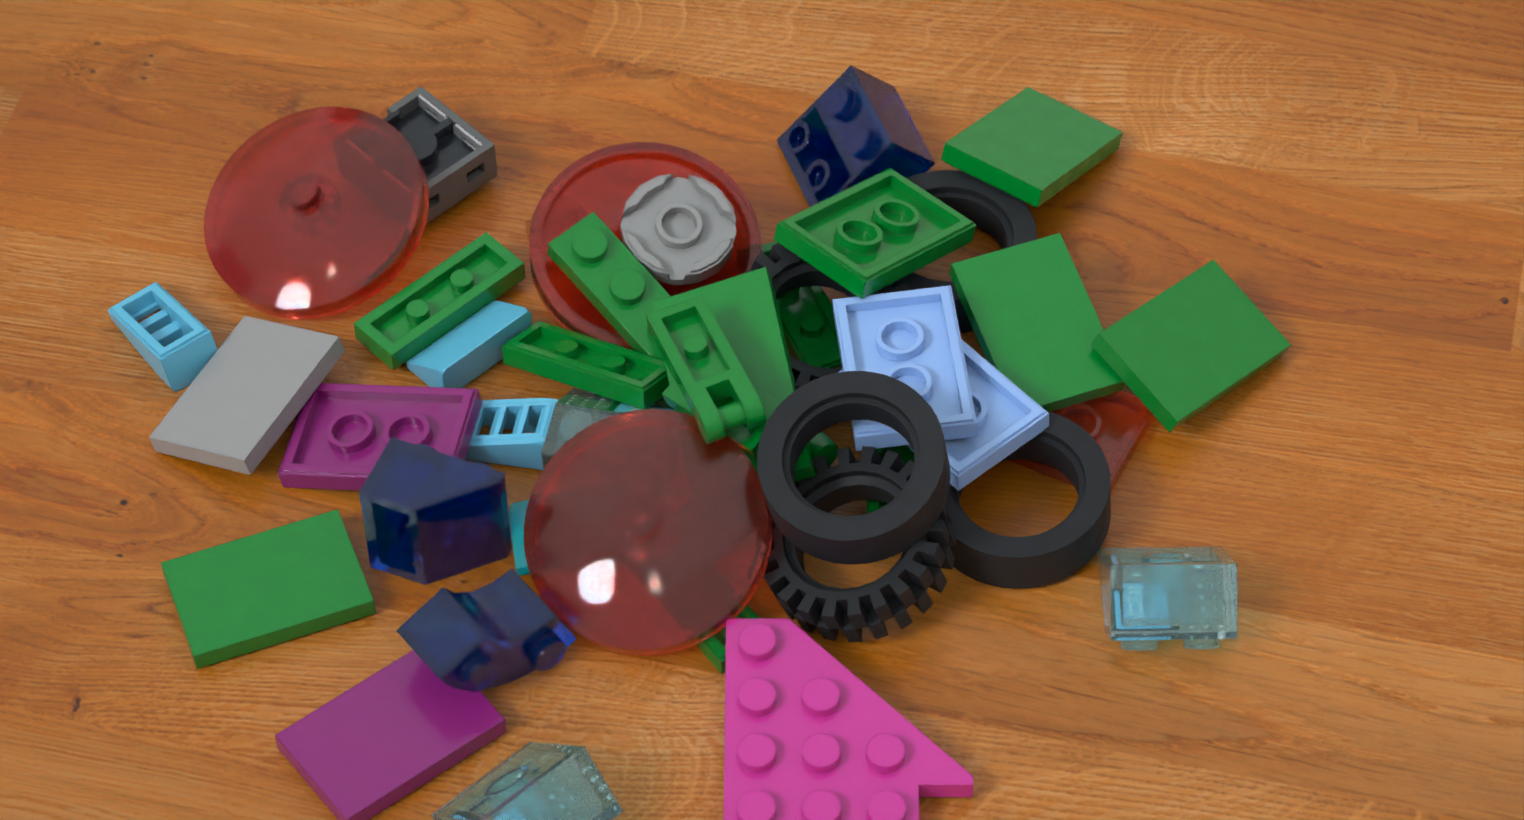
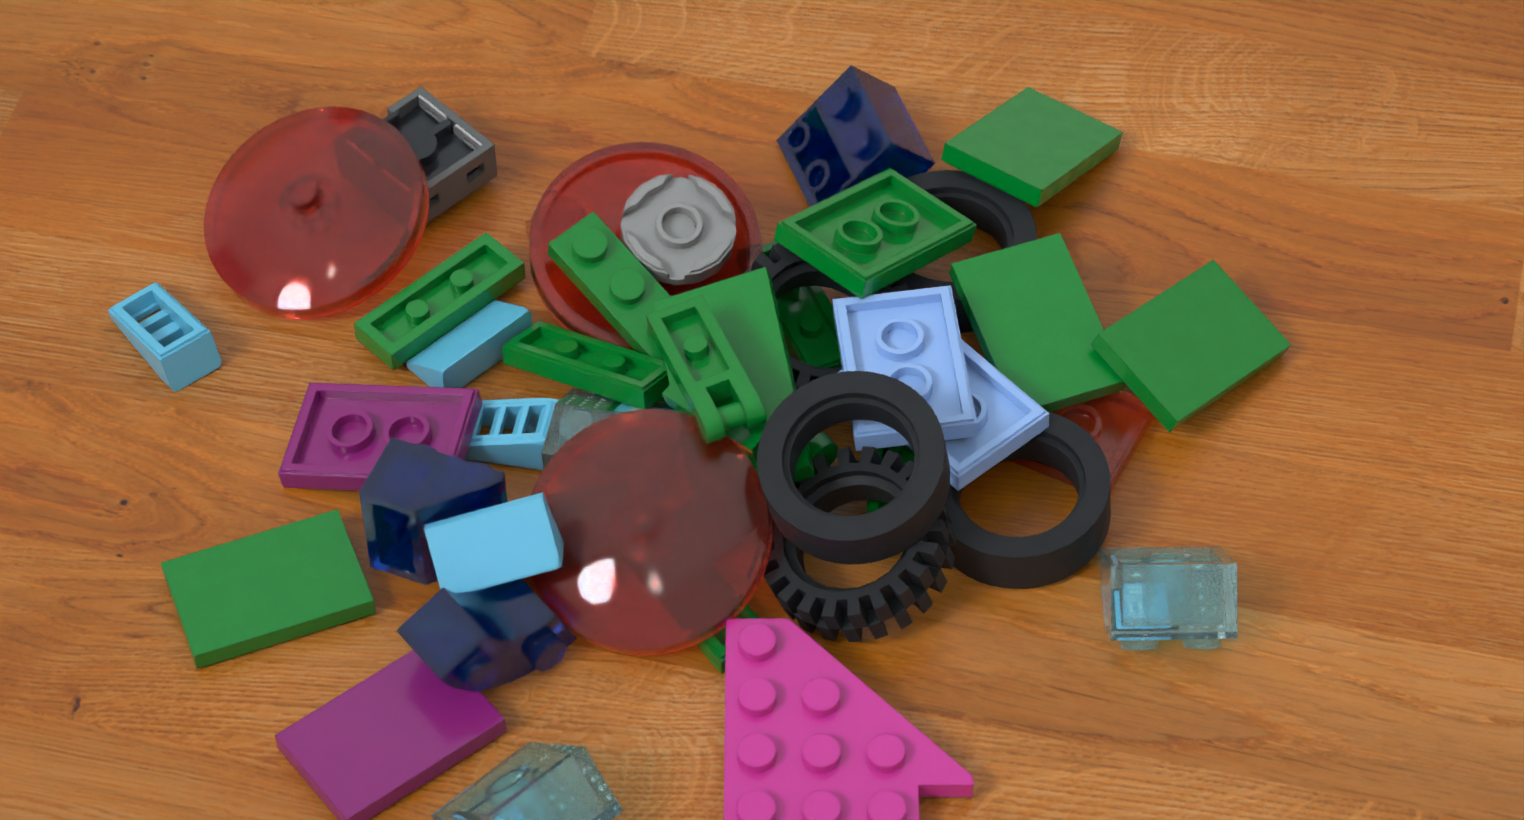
light grey tile [149,316,345,475] -> none
none -> medium azure slope [424,492,564,598]

